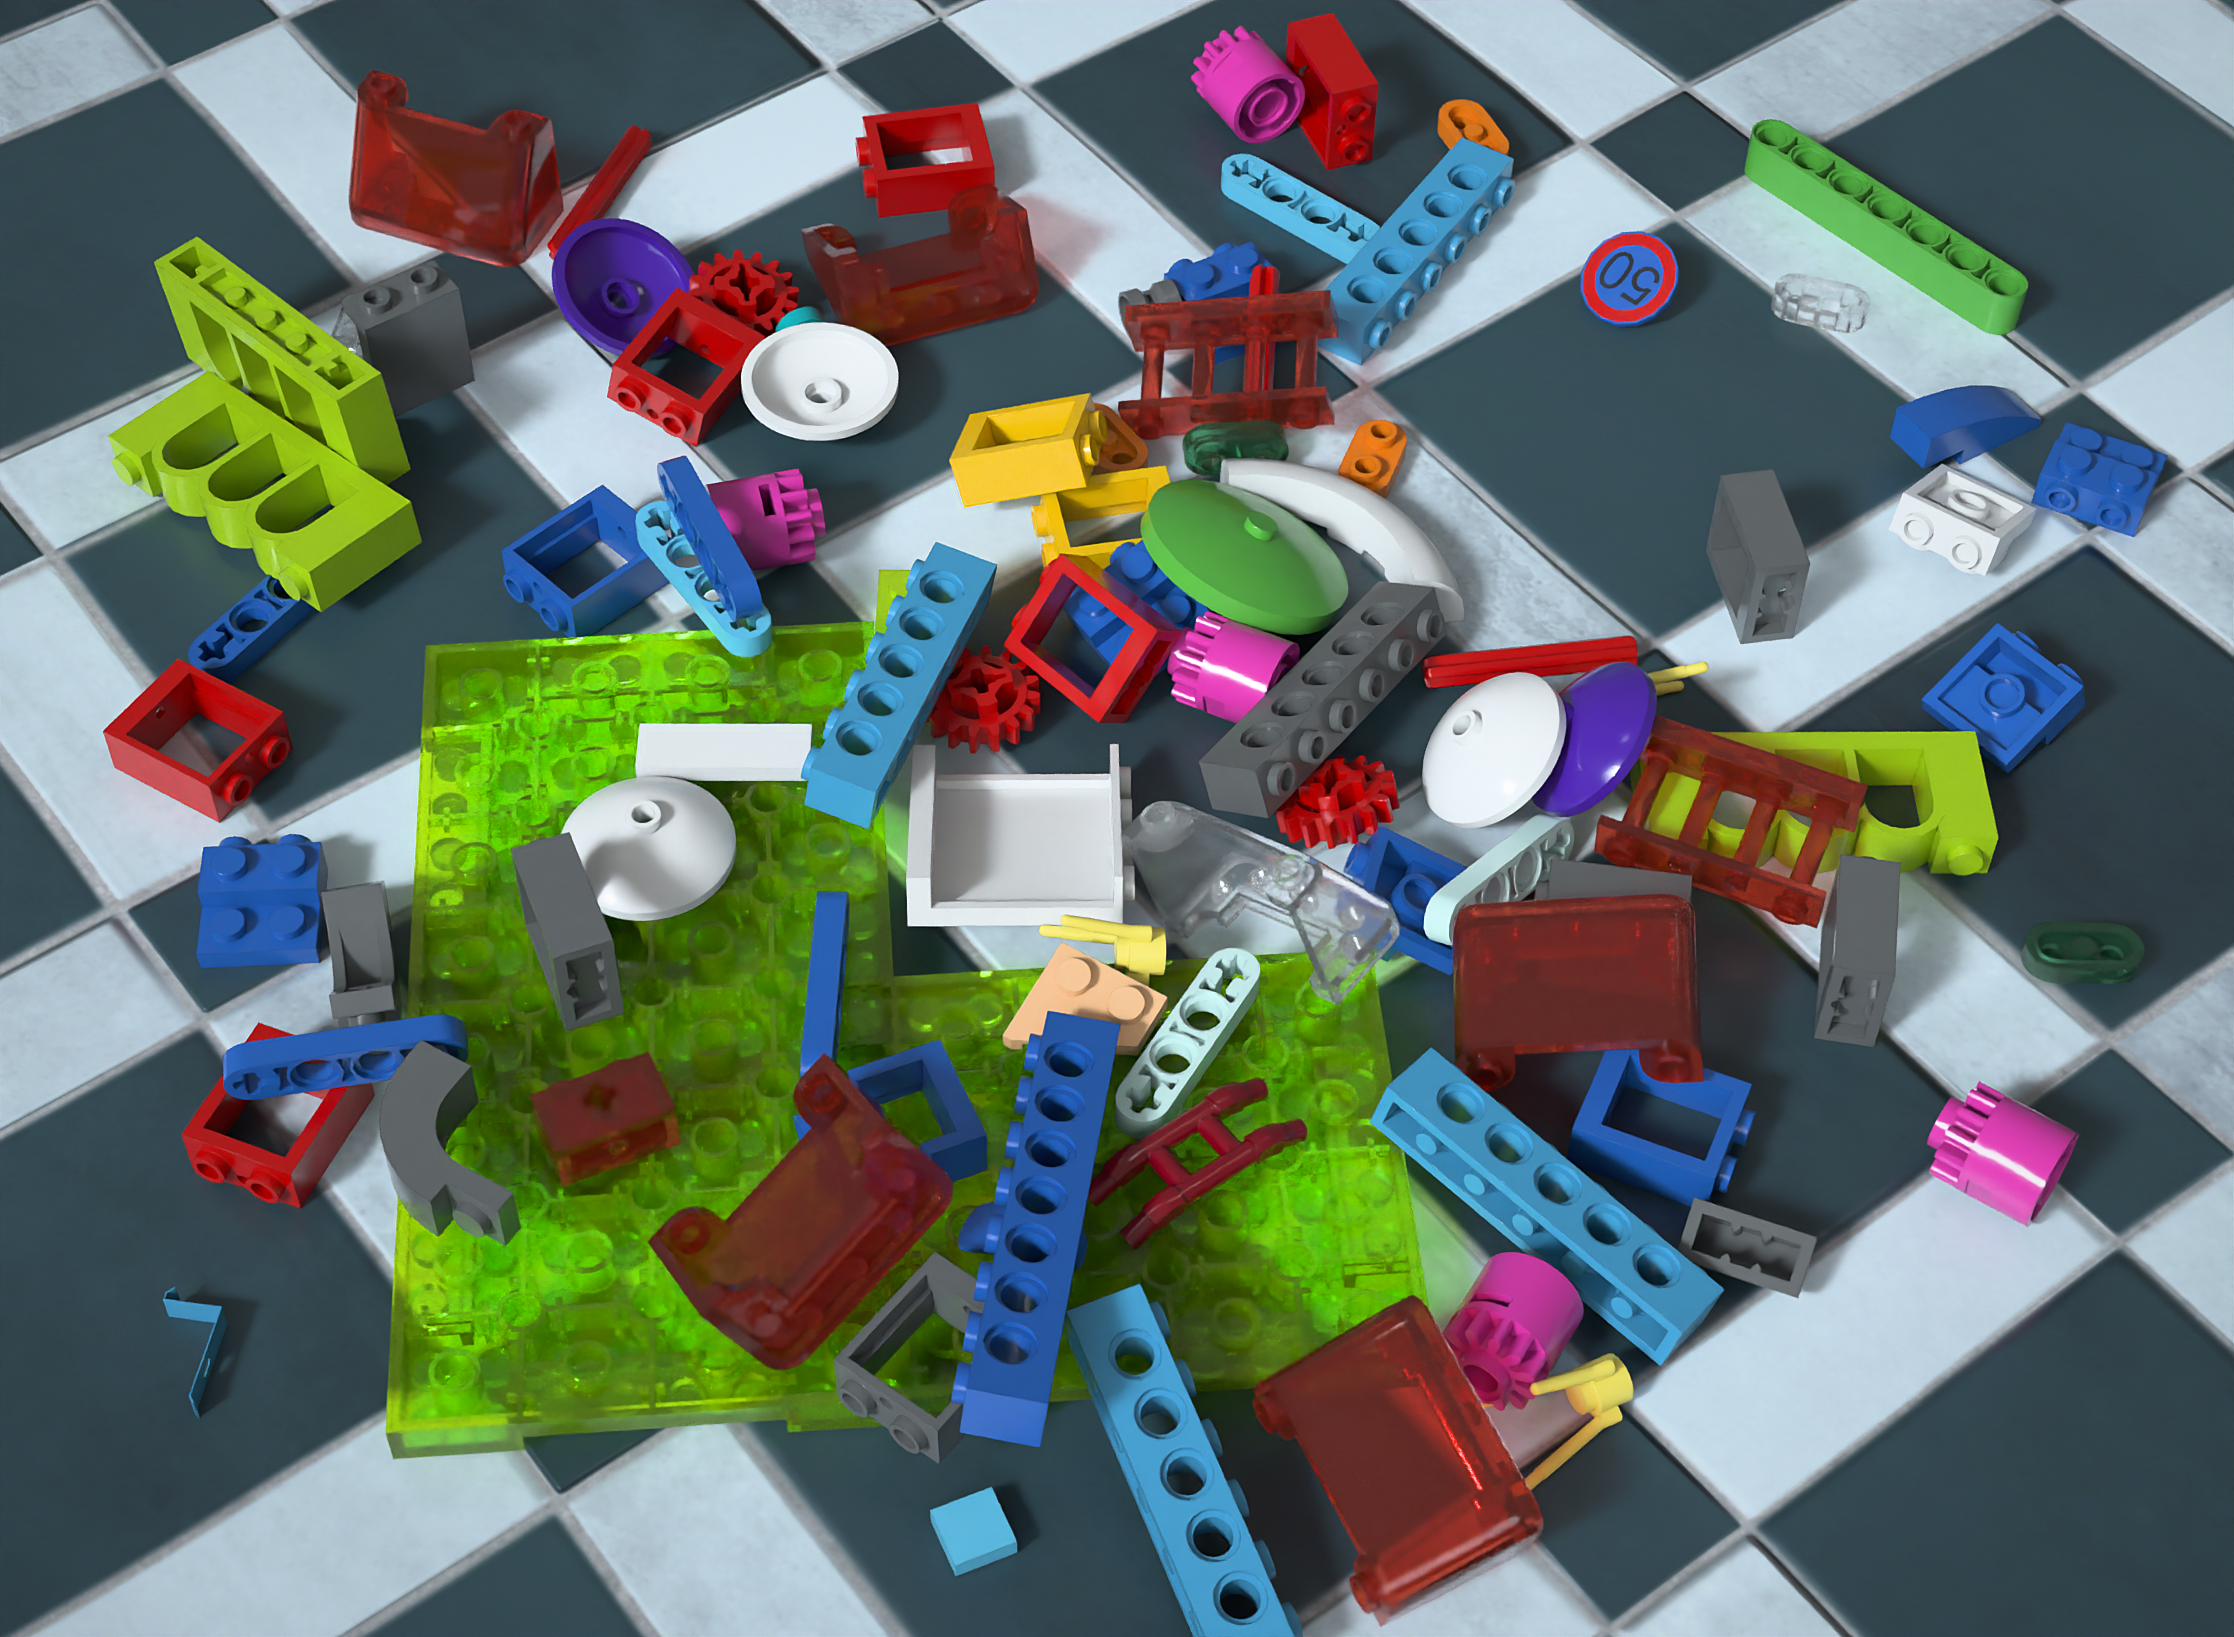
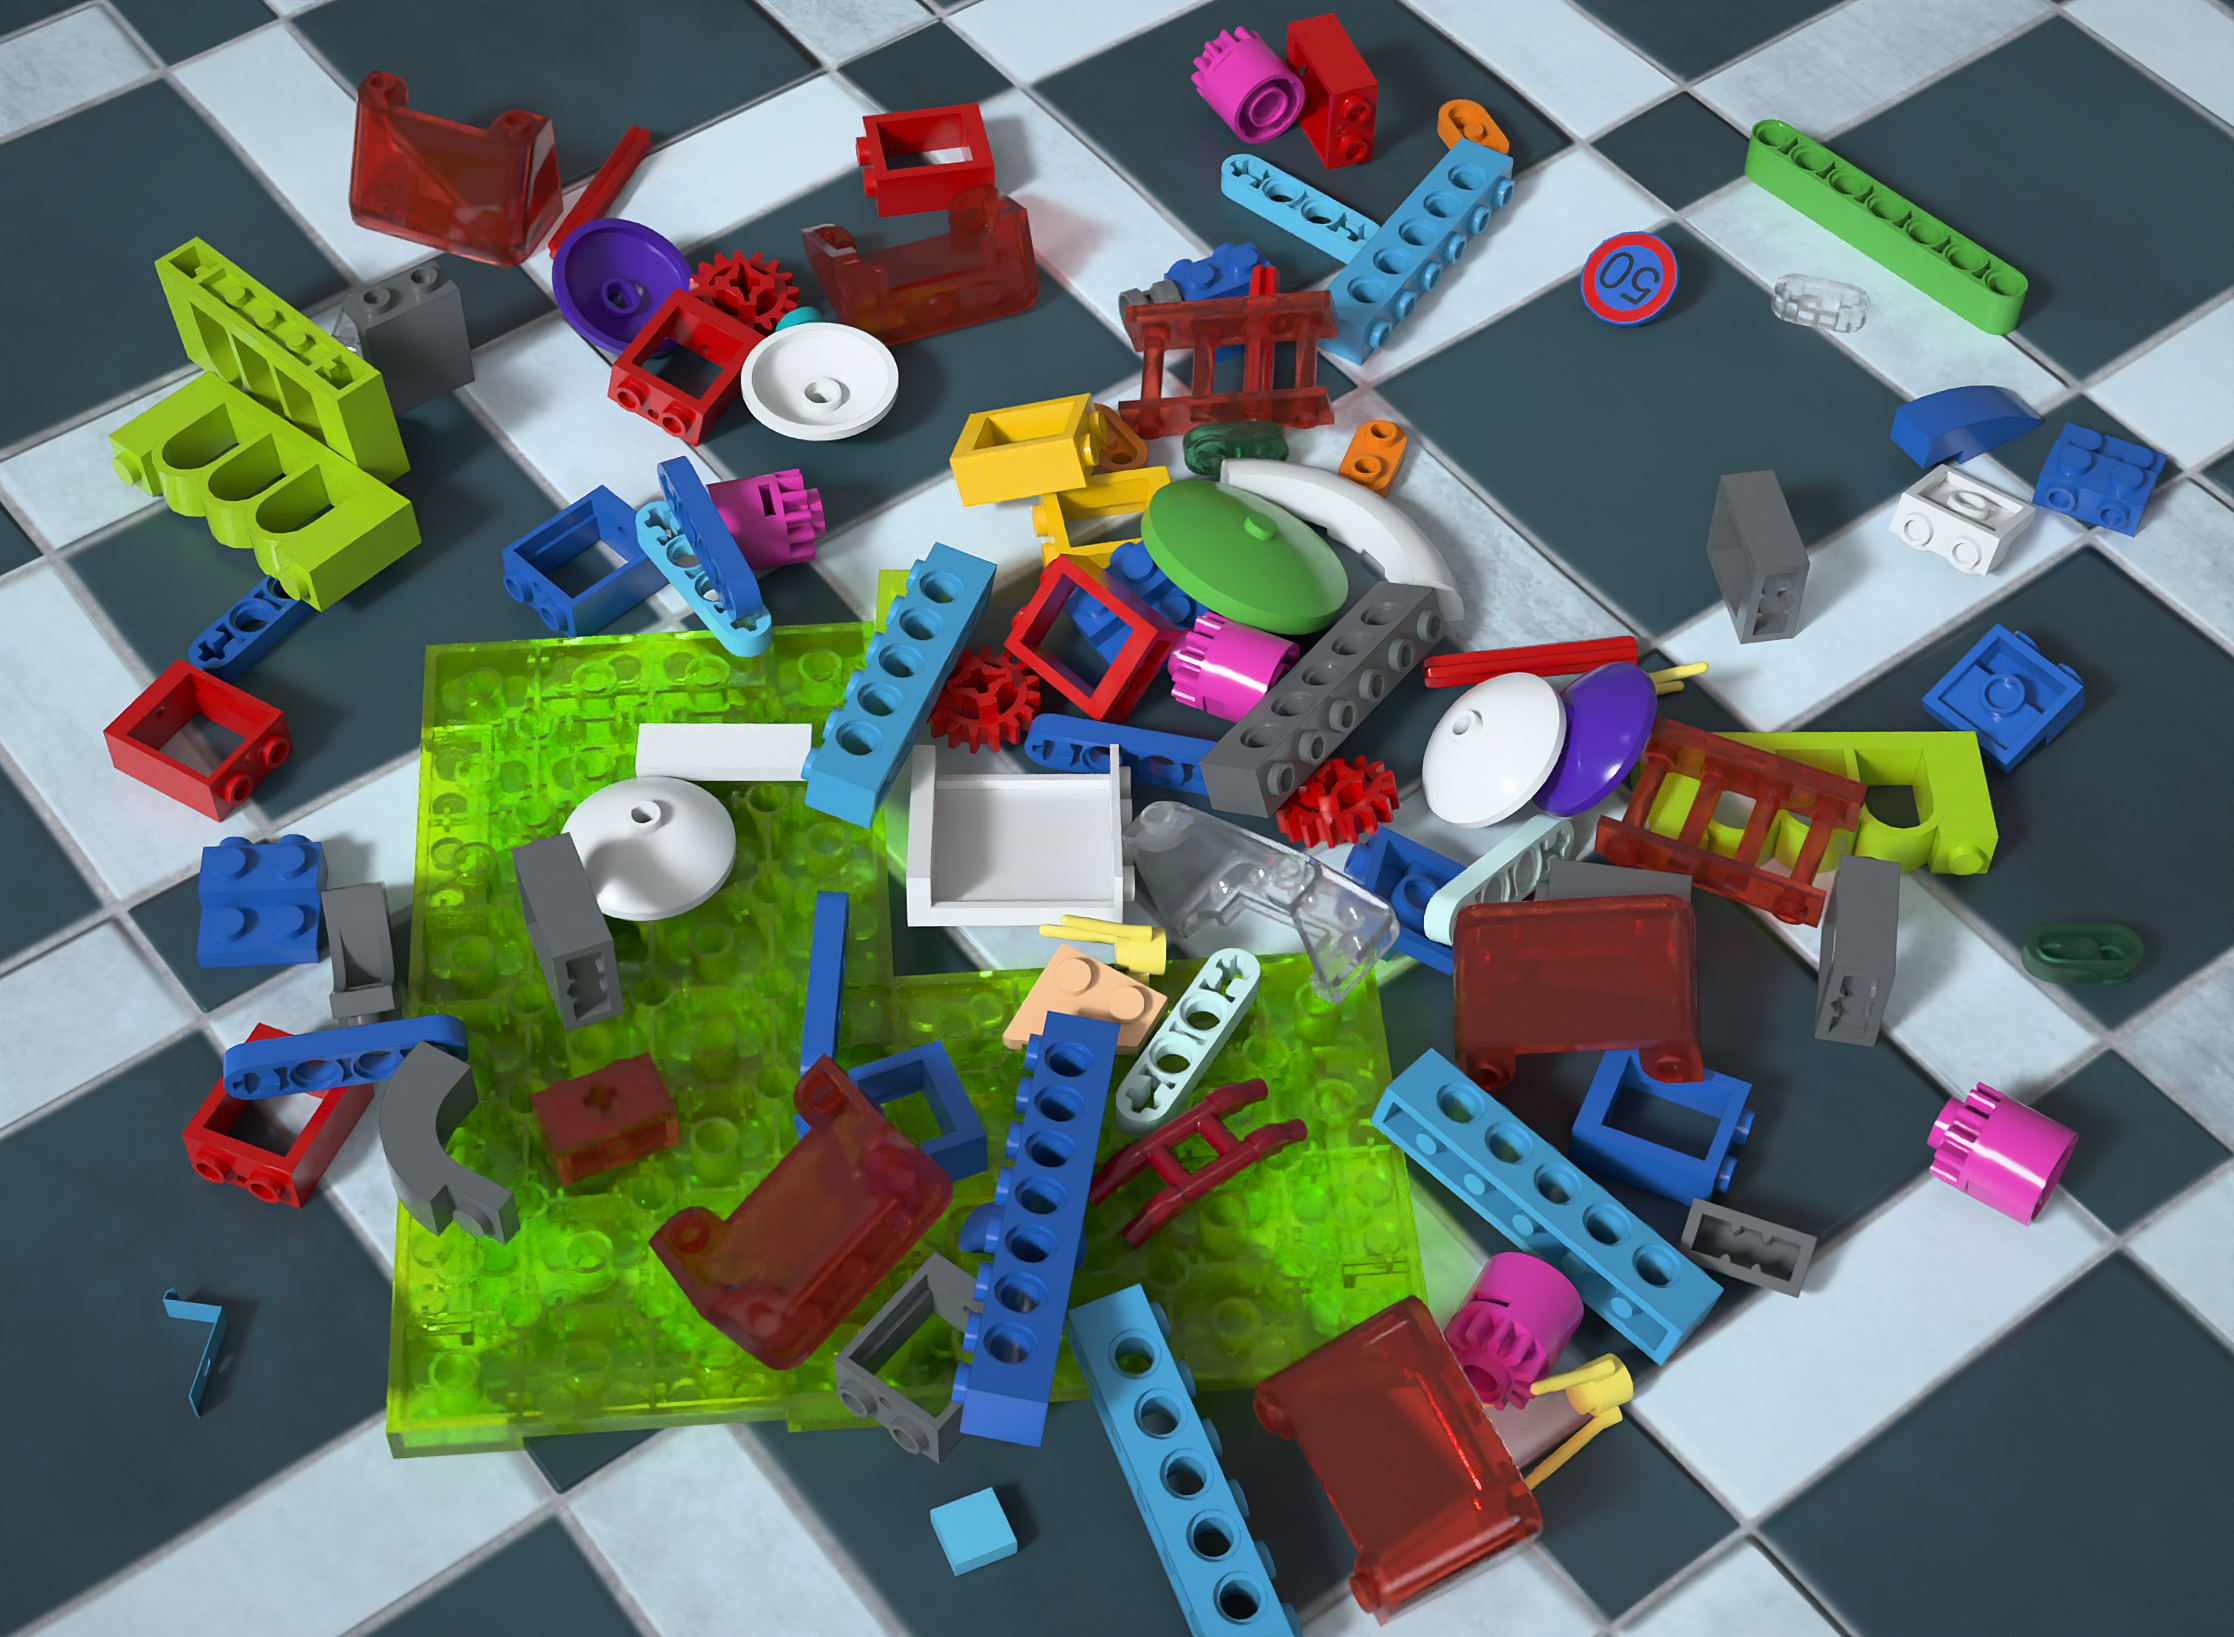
none -> blue beam [1024,714,1218,796]

